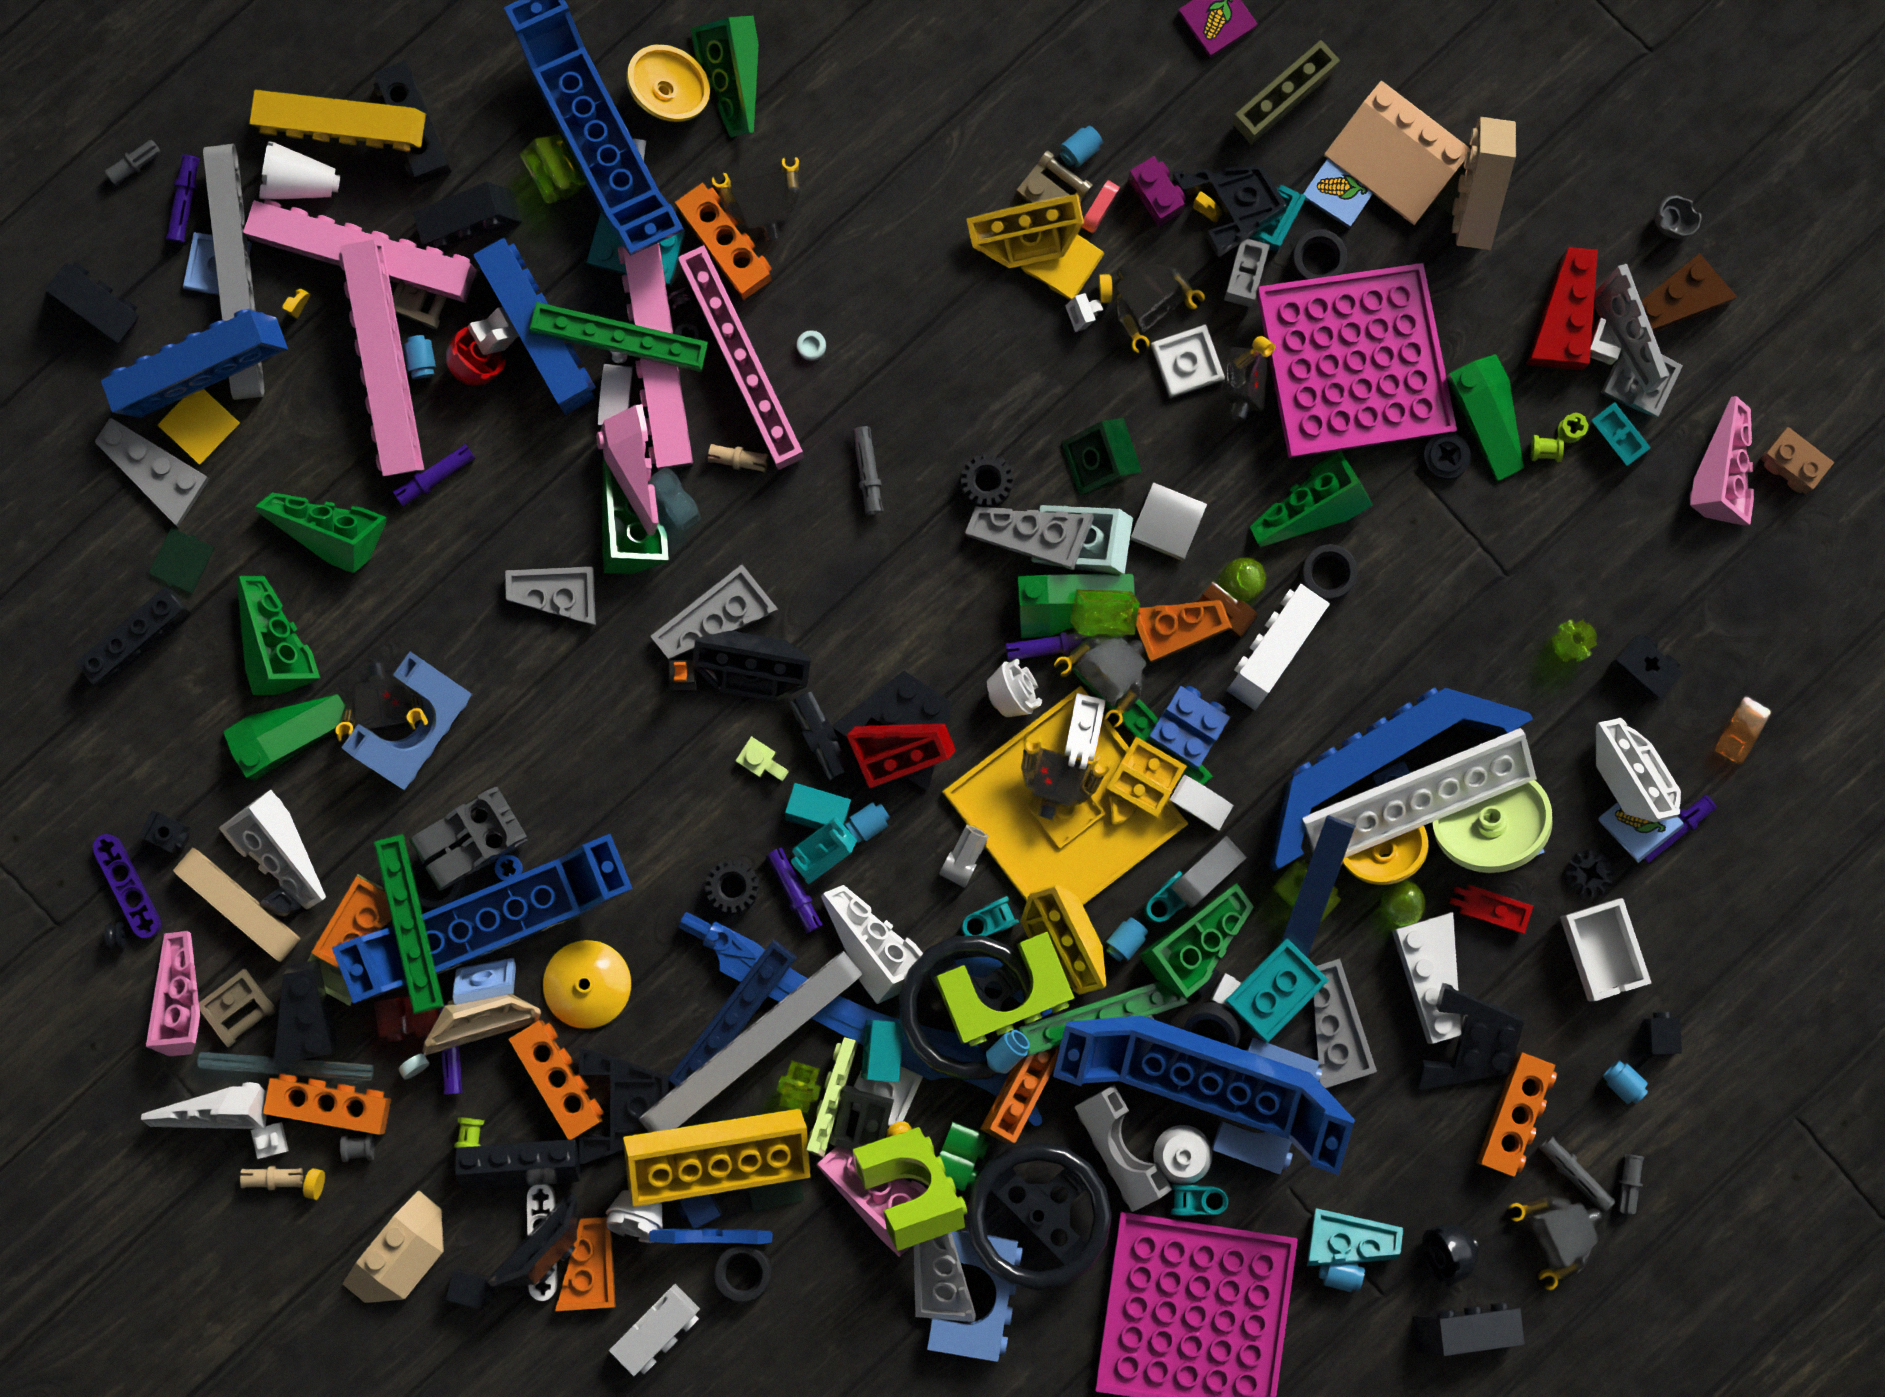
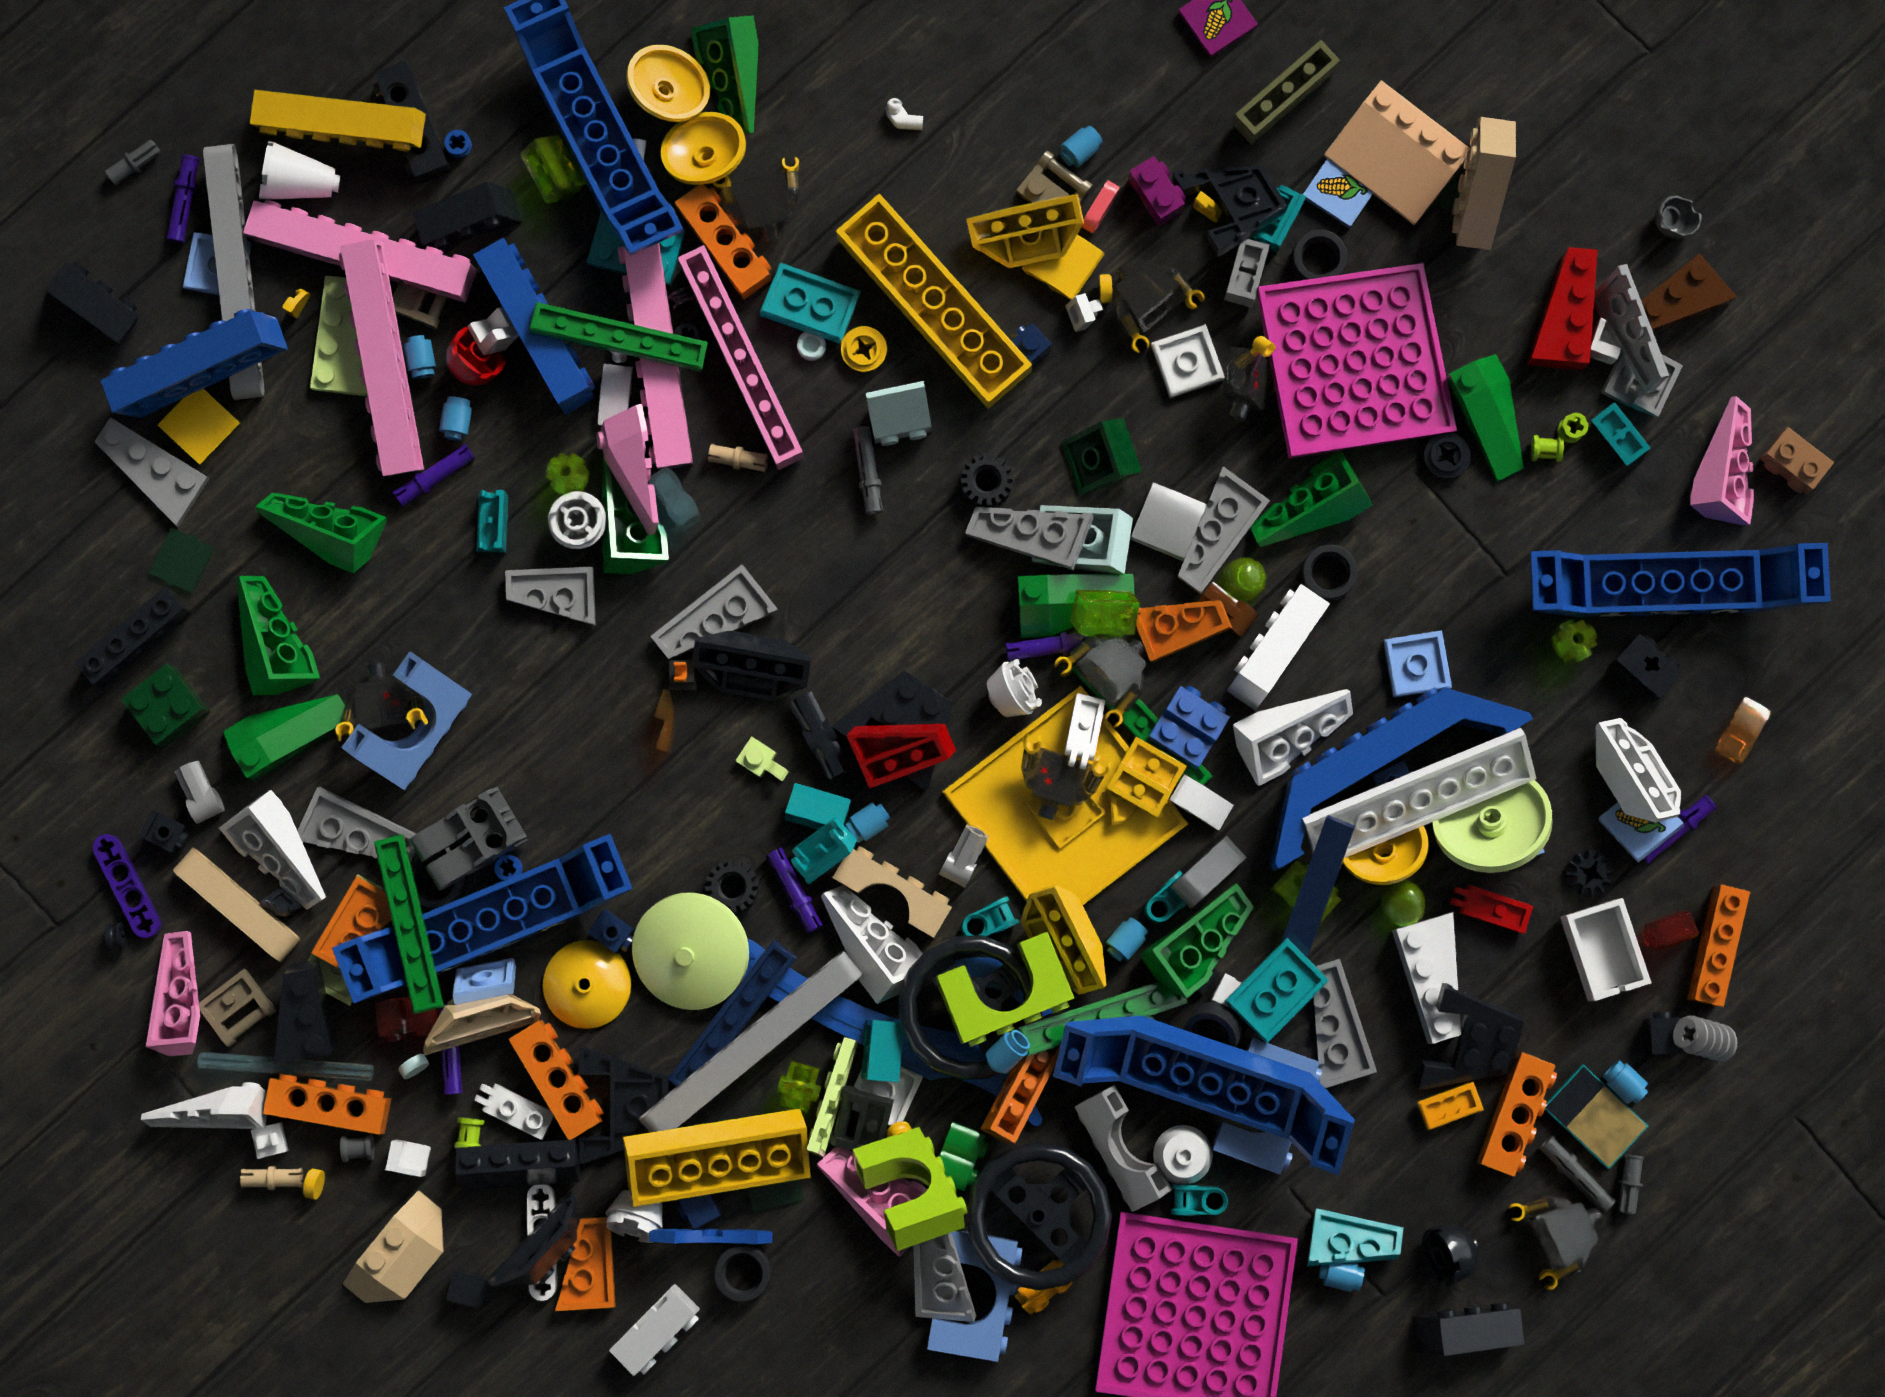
none -> dark green brick [120,663,210,748]
none -> light grey piece [174,761,225,824]
none -> light grey wing [297,787,417,864]
none -> yellowish green wing [310,276,368,396]
none -> white panel [385,1140,431,1177]
none -> dark azure brick [439,396,472,441]
none -> blue bush [444,130,472,159]
none -> white hinge [474,1083,554,1140]
none -> teal hinge [476,490,508,553]
none -> clear neon green brick [546,452,590,495]
none -> white cone [548,491,606,549]
none -> dark blue brick [587,909,635,954]
none -> yellowish green dish [632,893,749,1010]
none -> clear orange slope [654,689,675,754]
none -> yellow dish [661,112,746,185]
none -> teal tile [760,263,861,344]
none -> tan arch [832,846,952,938]
none -> yellow brick [836,193,1032,409]
none -> yellow gear [841,326,887,373]
none -> light aqua slope [866,381,932,446]
none -> white arm [885,98,923,130]
none -> dark blue brick [1011,323,1052,367]
none -> light orange hinge [1015,1259,1072,1315]
none -> light grey wing [1177,467,1270,594]
none -> white wedge [1233,689,1353,786]
none -> light blue tile [1383,630,1452,698]
none -> light orange plate [1417,1082,1484,1130]
none -> blue slope [1530,543,1831,618]
none -> tile [1545,1064,1649,1169]
none -> clear red brick [1642,909,1699,951]
none -> light grey piece [1673,1016,1737,1062]
none -> orange brick [1687,884,1750,1007]

